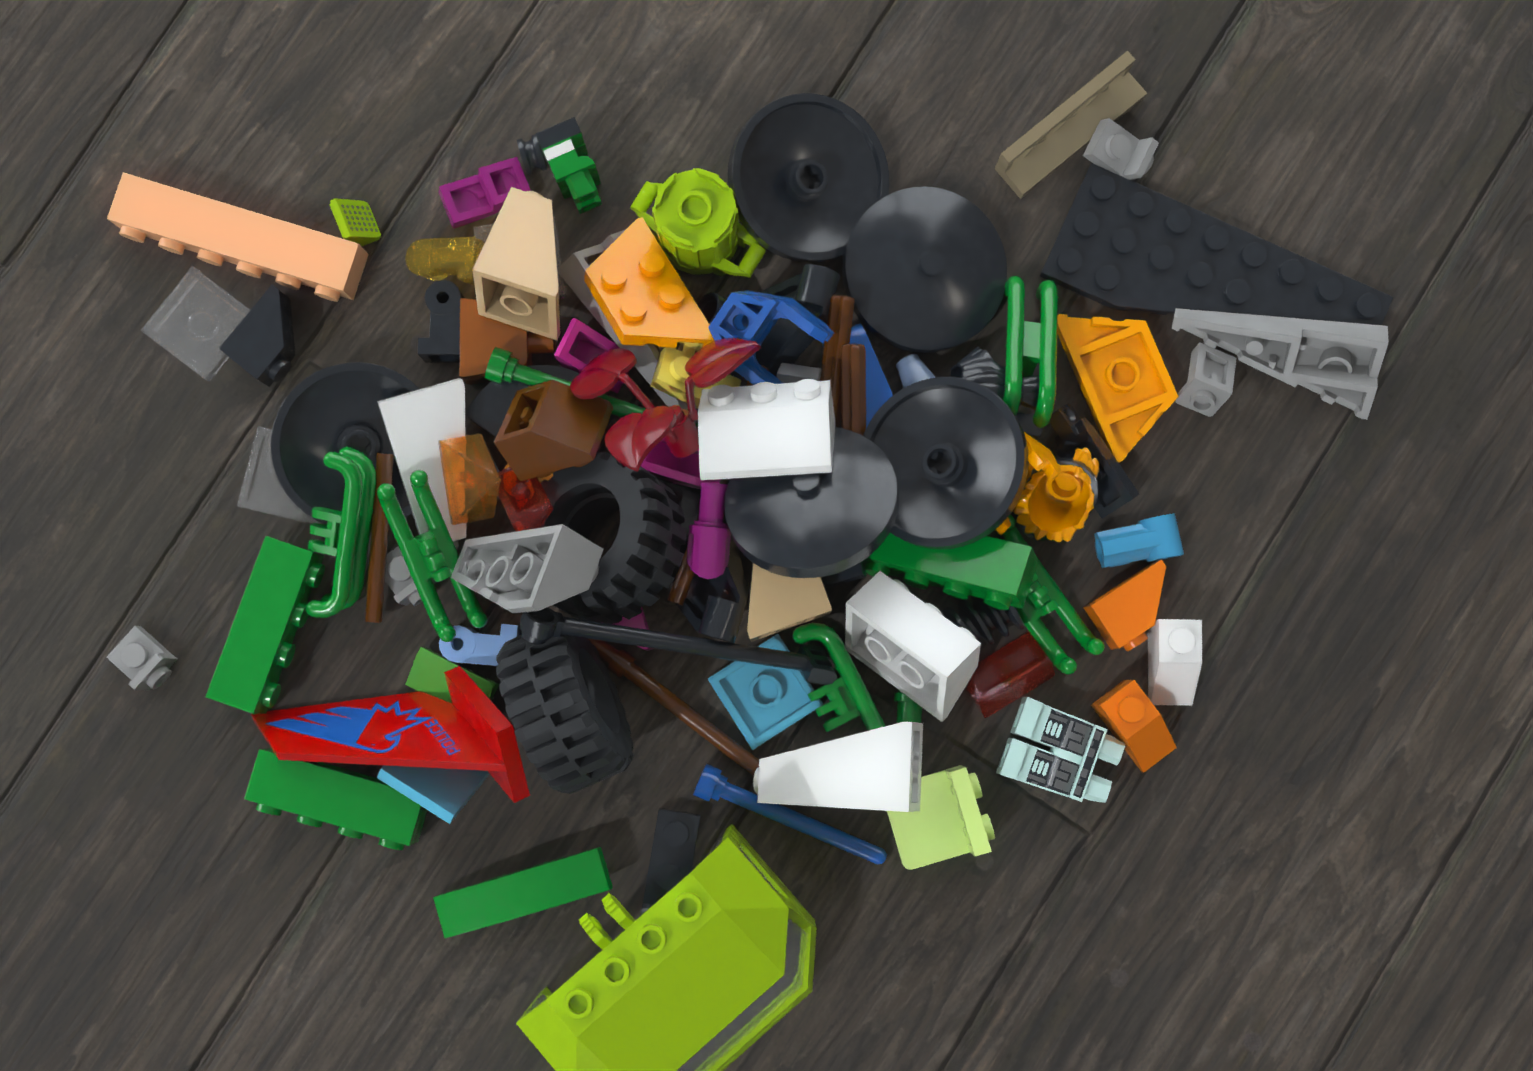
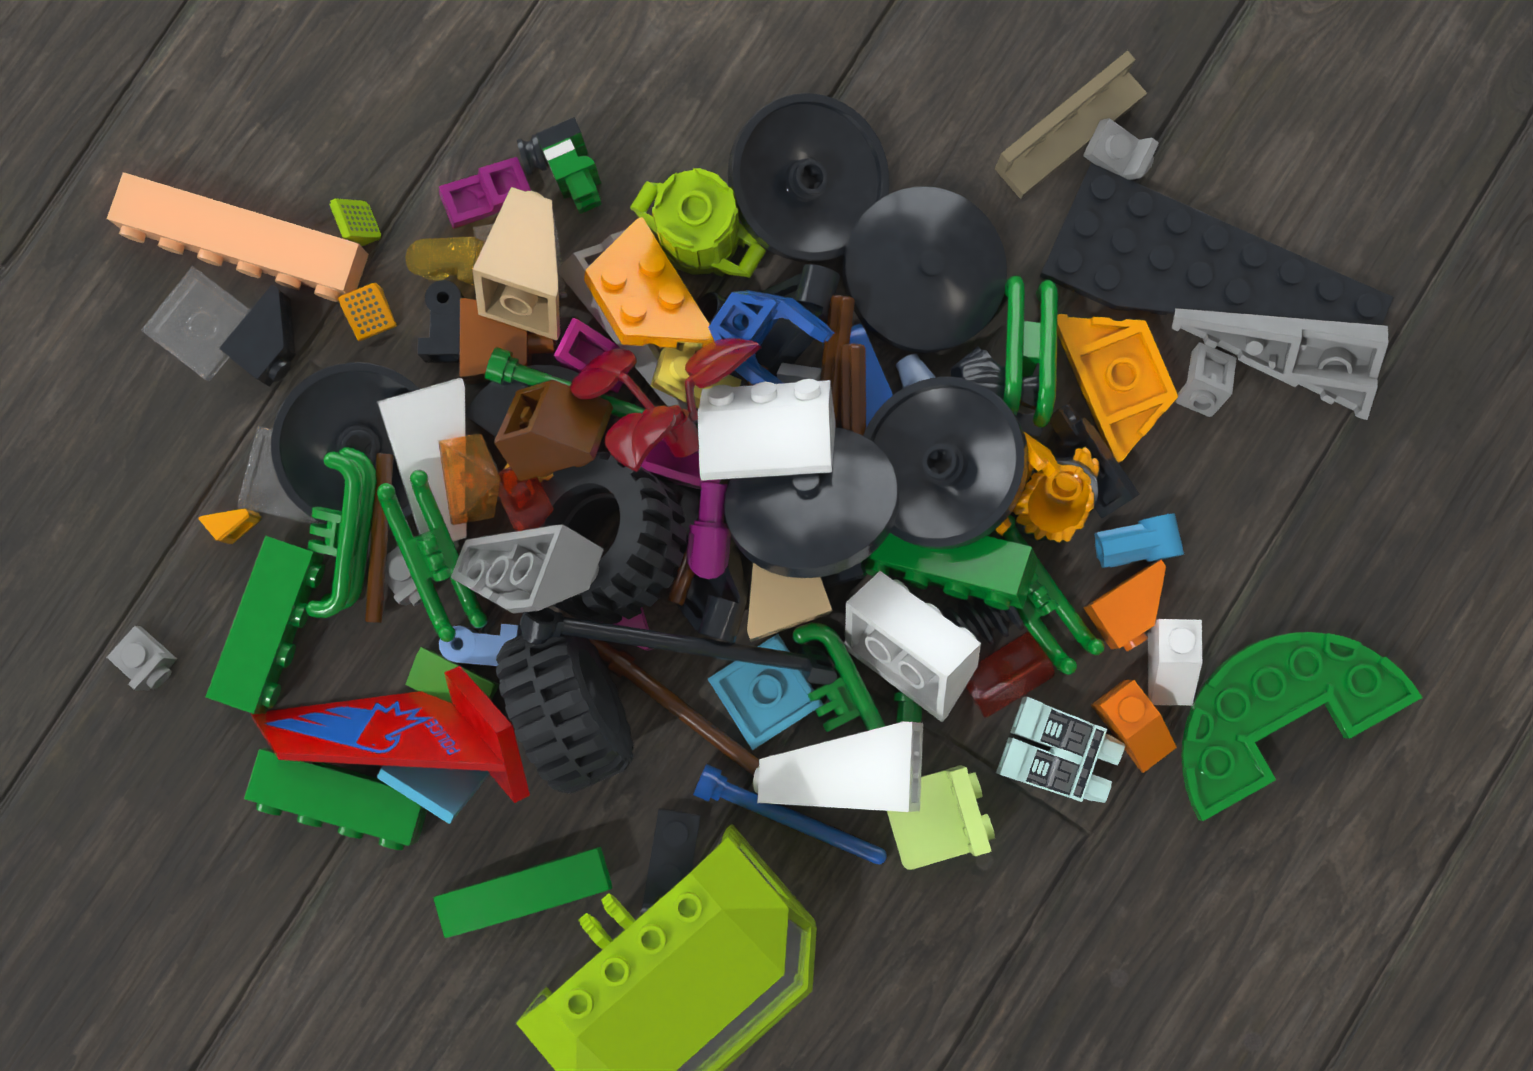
none -> light orange slope [198,509,262,544]
none -> light orange slope [338,283,397,341]
none -> green plate [1181,632,1423,821]

